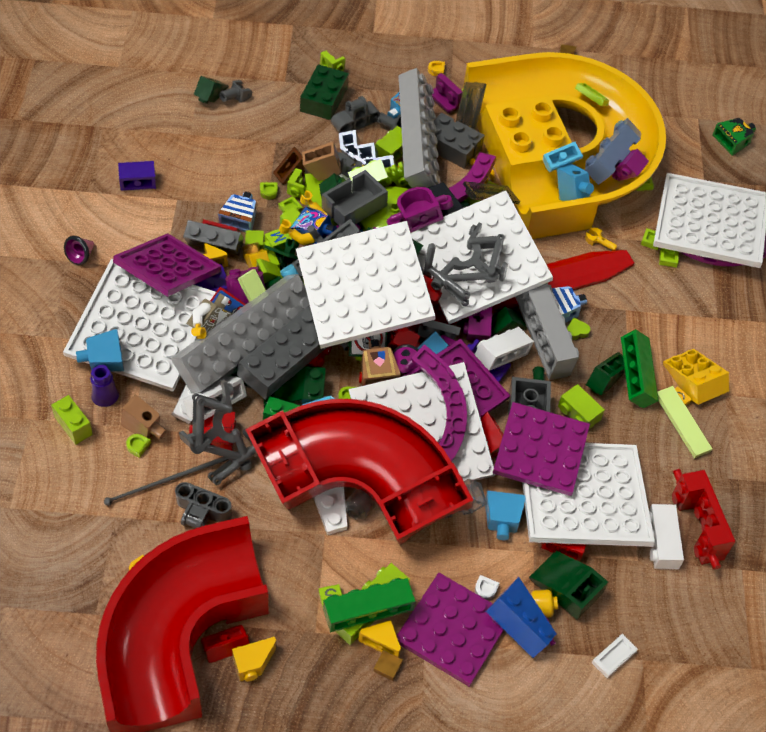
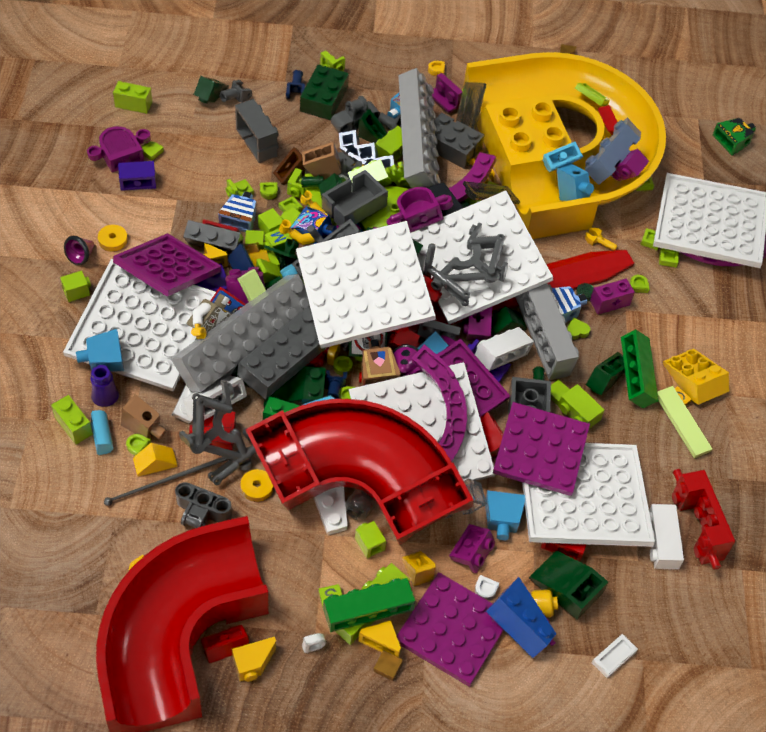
none -> lime brick [60,270,91,302]
none -> magenta piece [87,126,151,173]
none -> medium azure brick [91,410,114,455]
none -> yellow piece [98,225,128,252]
none -> lime brick [113,81,152,114]
none -> yellow slope [133,443,178,477]
none -> lime tile [142,141,164,161]
none -> lime bracket [225,179,254,197]
none -> dark blue panel [227,244,254,271]
none -> dark grey piece [235,99,279,163]
none -> yellow piece [240,469,273,502]
none -> lime brick [258,208,283,235]
none -> dark blue piece [286,70,305,99]
none -> dark green pin [301,175,324,189]
none -> white tile [302,633,326,653]
none -> dark blue piece [325,370,348,399]
none -> yellow tile [327,344,340,365]
none -> lime tile [333,356,353,375]
none -> lime brick [355,521,386,559]
none -> dark green slope [358,109,387,144]
none -> yellow slope [402,551,436,586]
none -> magenta bracket [449,524,495,573]
none -> lime tile [551,379,570,406]
none -> clear green tile [576,283,594,301]
none -> magenta brick [590,278,635,315]
none -> red slope [598,105,617,136]
none -> lime tile [630,275,649,293]

